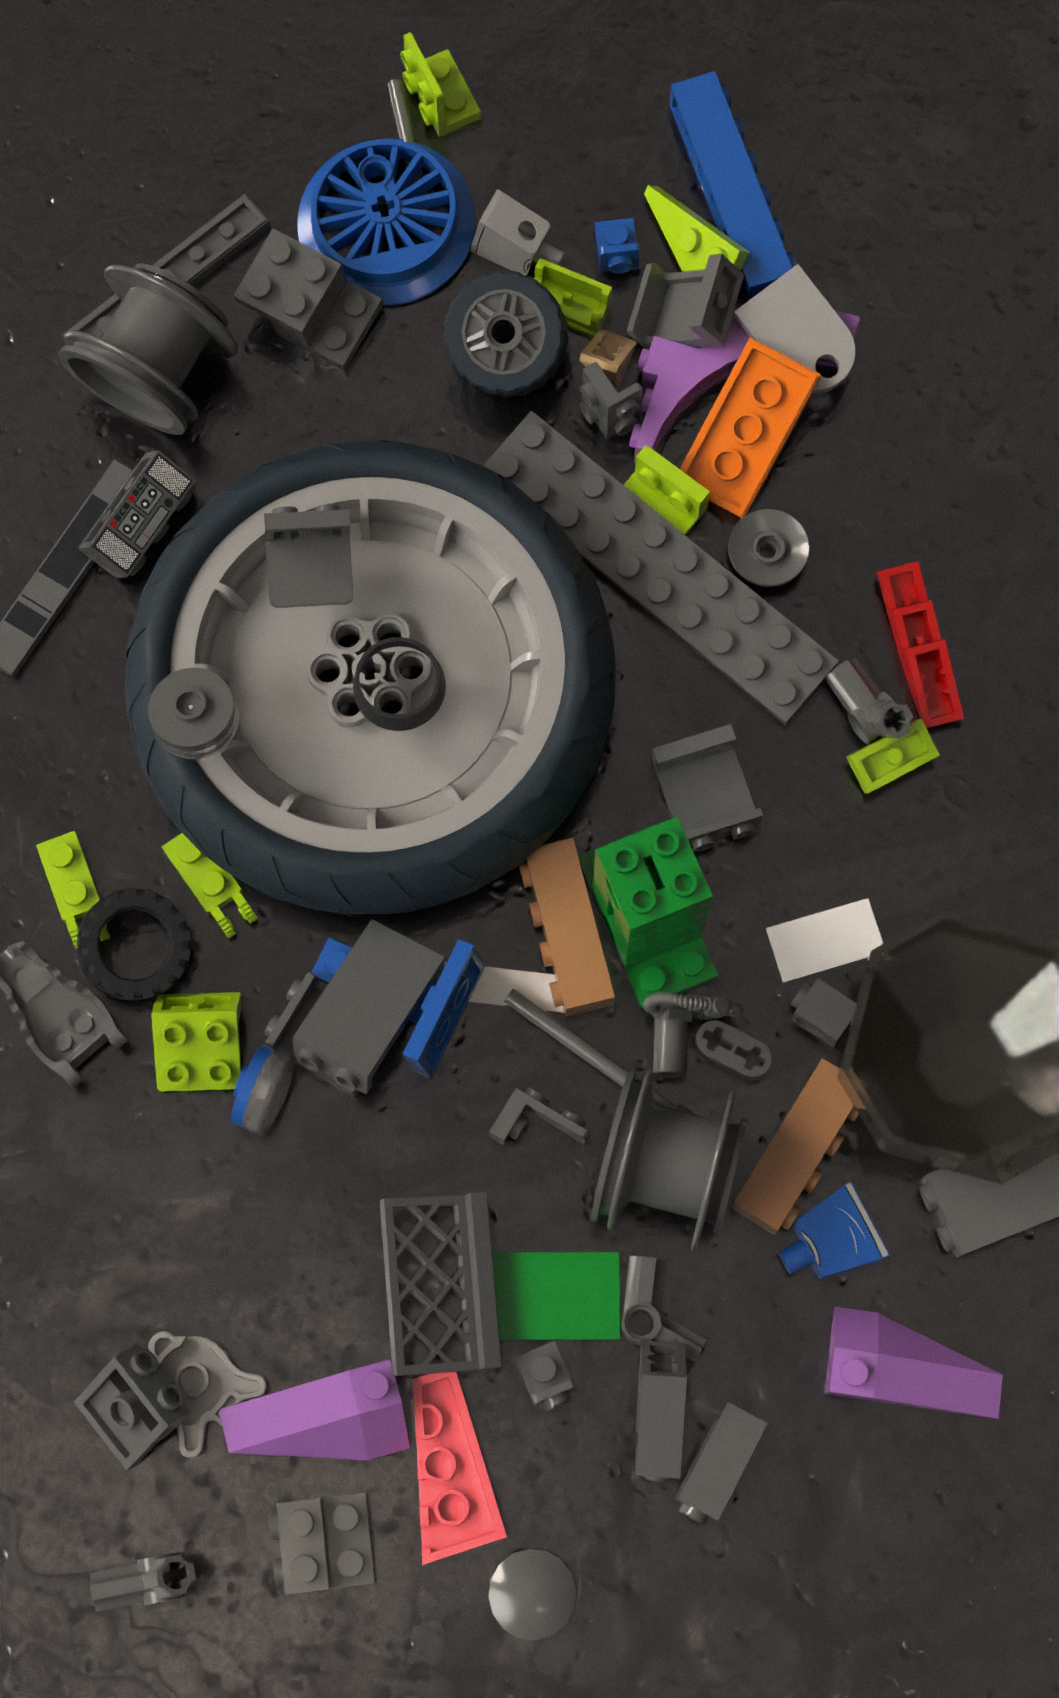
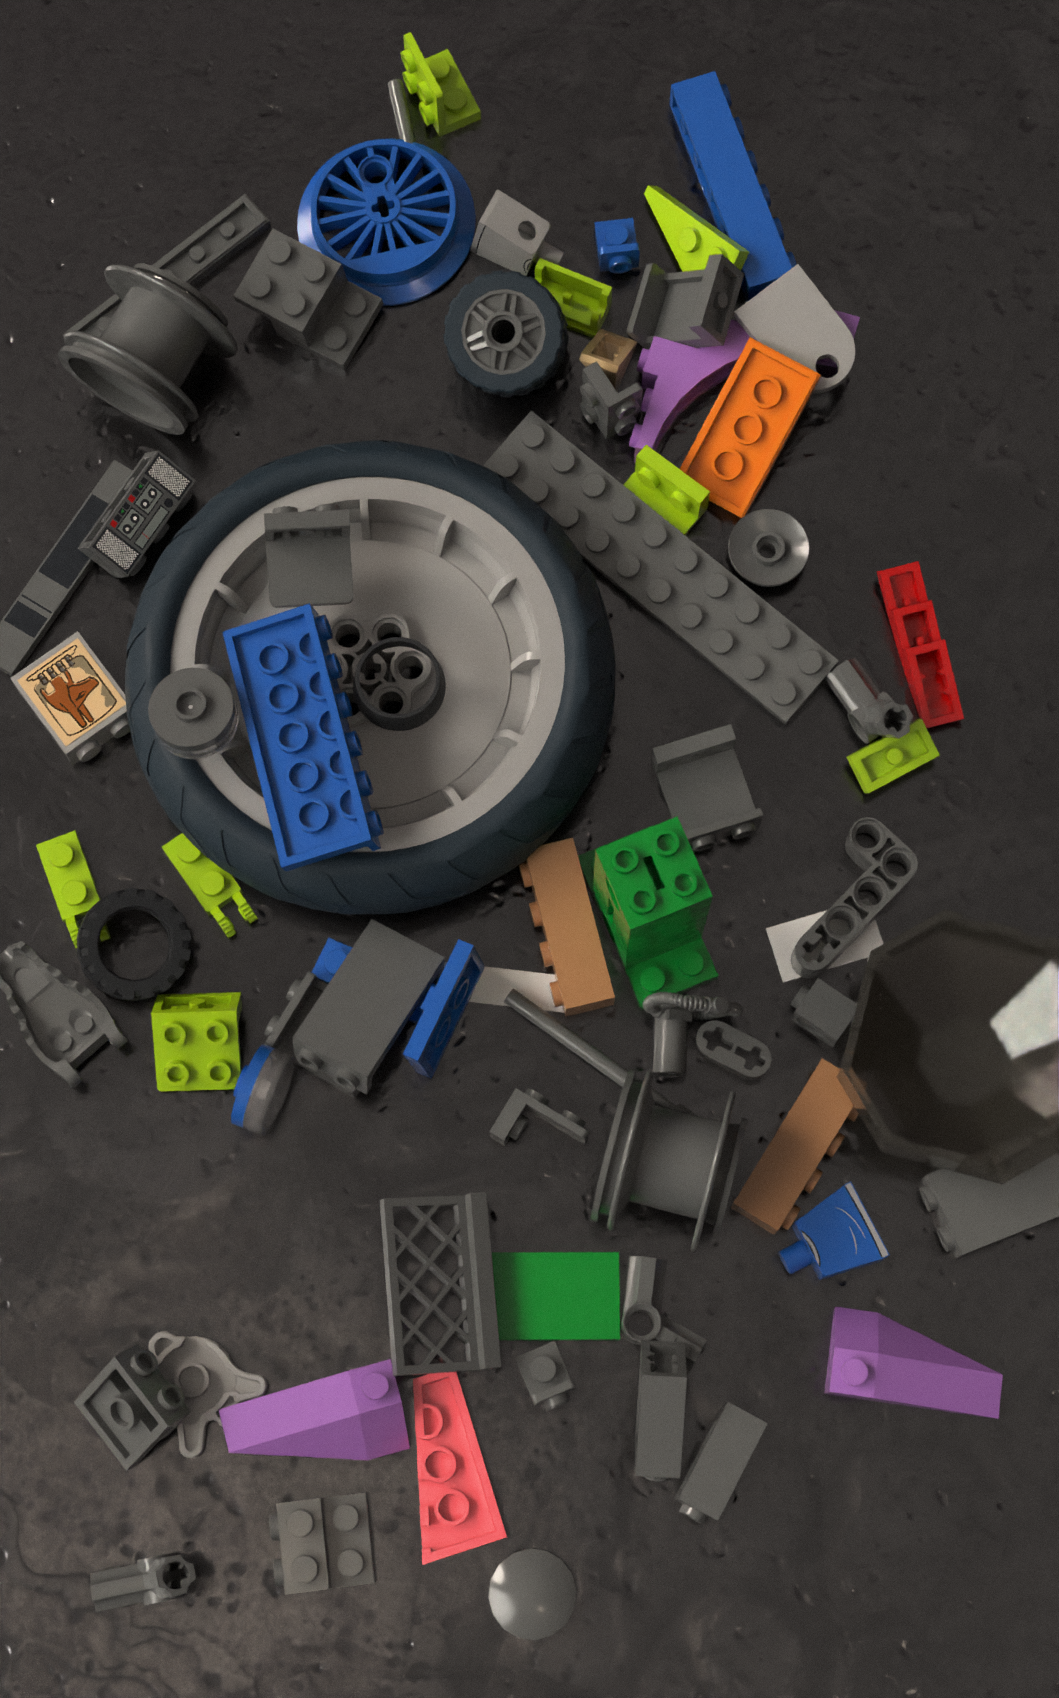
none -> brick [10,631,130,765]
none -> blue bracket [222,603,384,871]
none -> dark grey beam [791,817,918,979]

